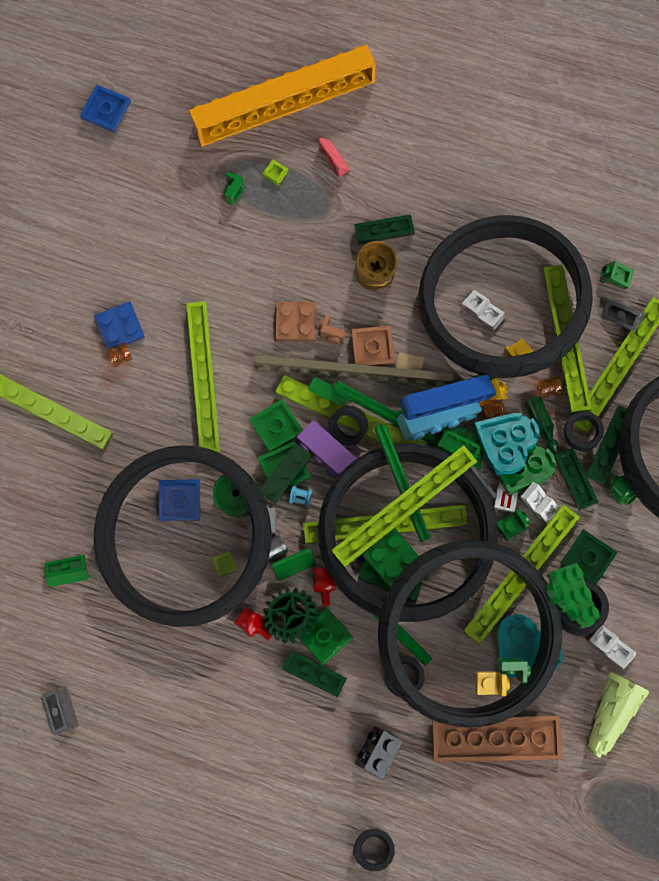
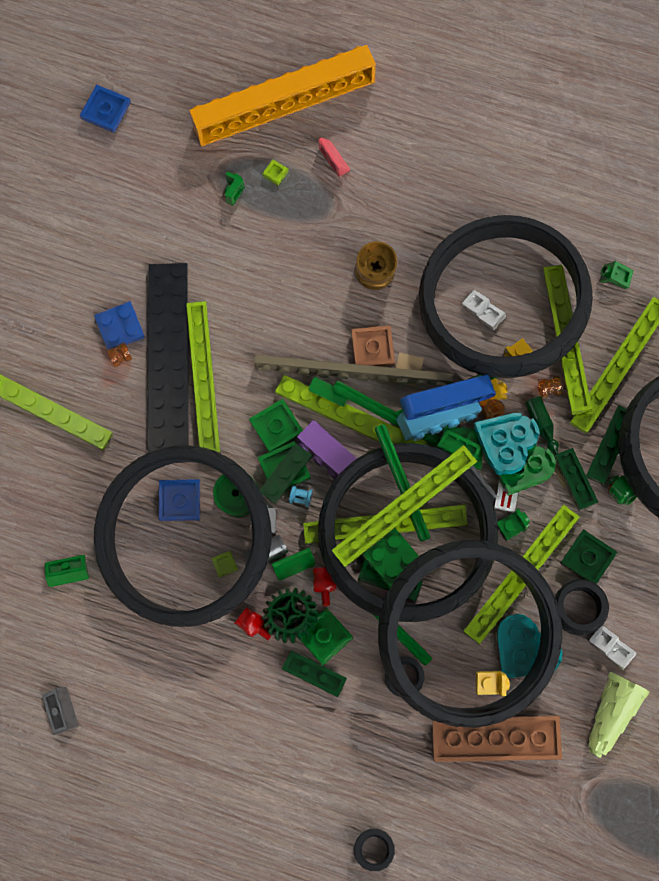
nougat plate [276,302,316,342] -> none
nougat bracket [318,314,346,344] -> none
black tyre [328,405,368,446] -> none
dark green plate [354,214,415,245] -> none
bracket [355,726,403,780] -> none
green bracket [496,658,531,683] -> none
white slope [521,482,560,525] -> none
green plate [546,563,600,628] -> none
black tyre [563,411,604,451] -> none
flat silver slope [600,298,647,332] -> none
none -> black plate [148,263,189,453]

